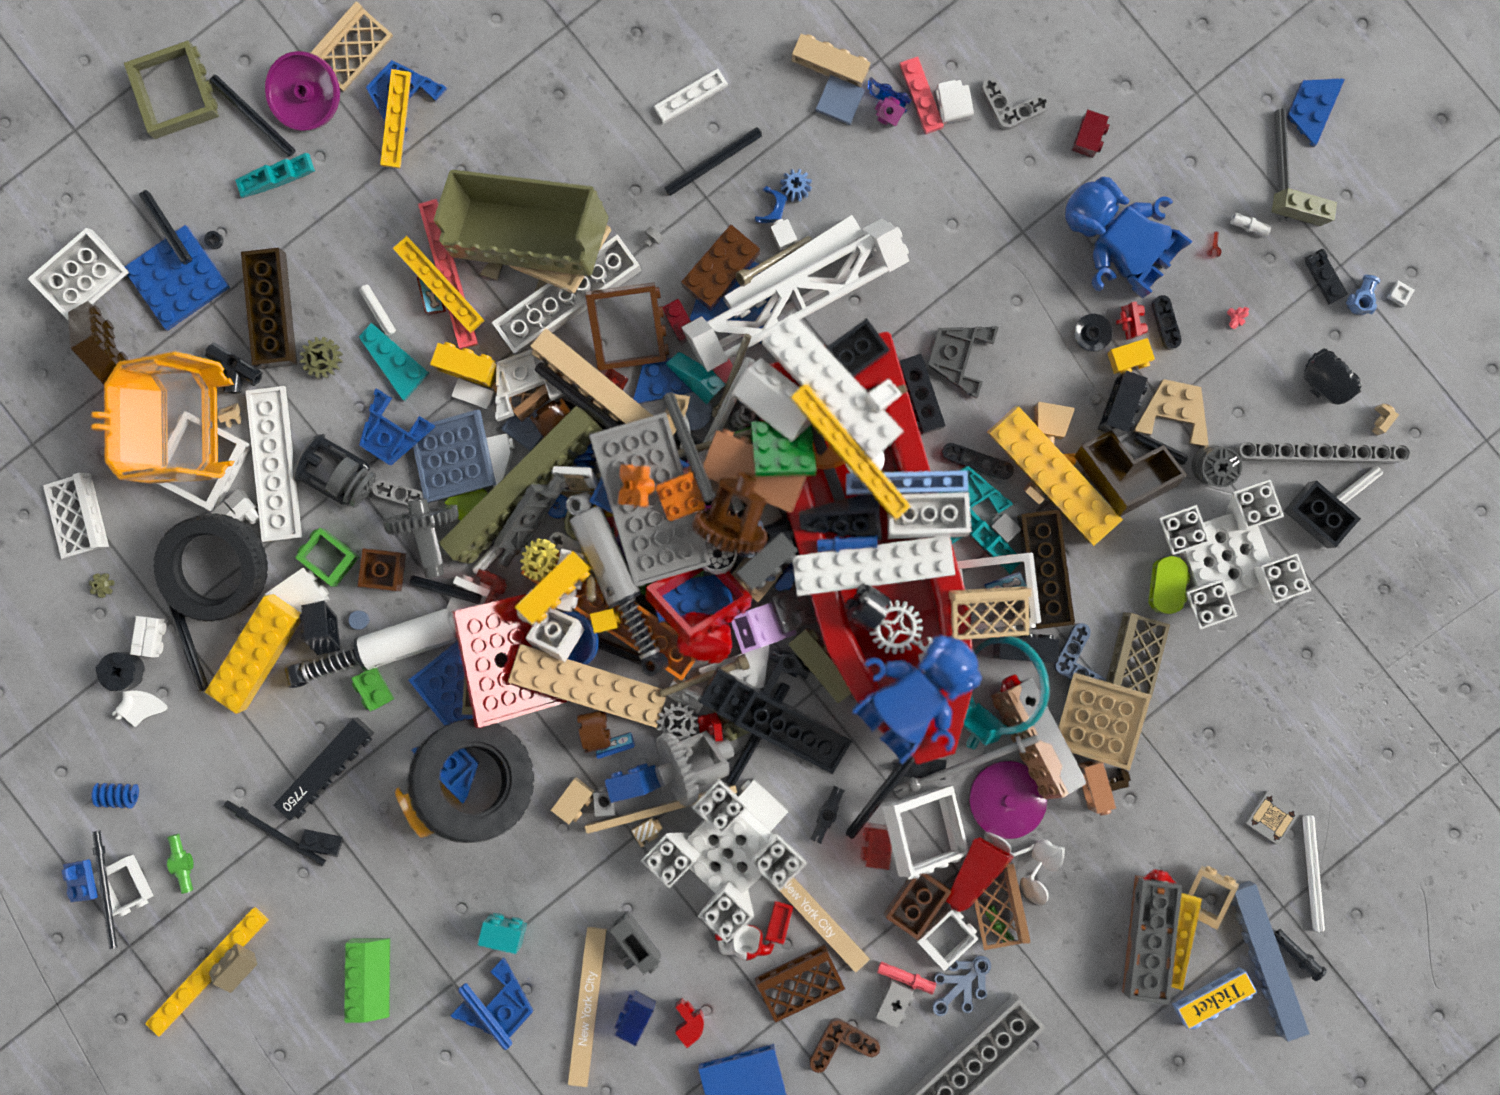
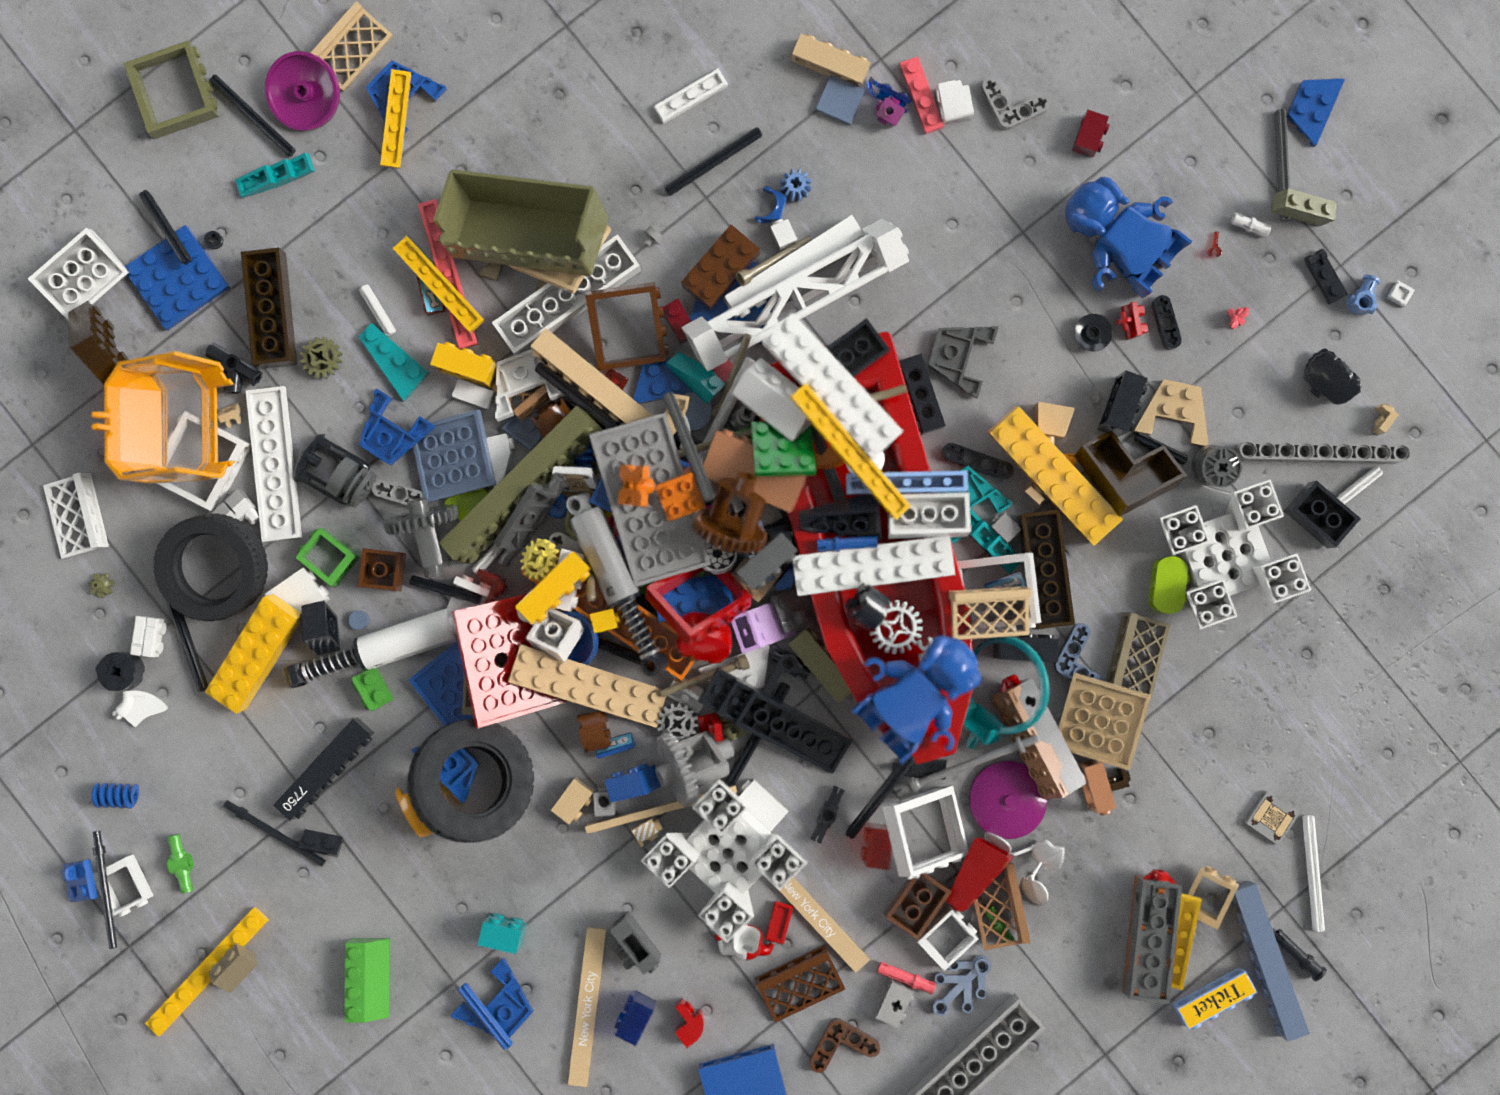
white tile [864,379,902,413] -> none
yellow brick [1107,338,1155,374] -> none

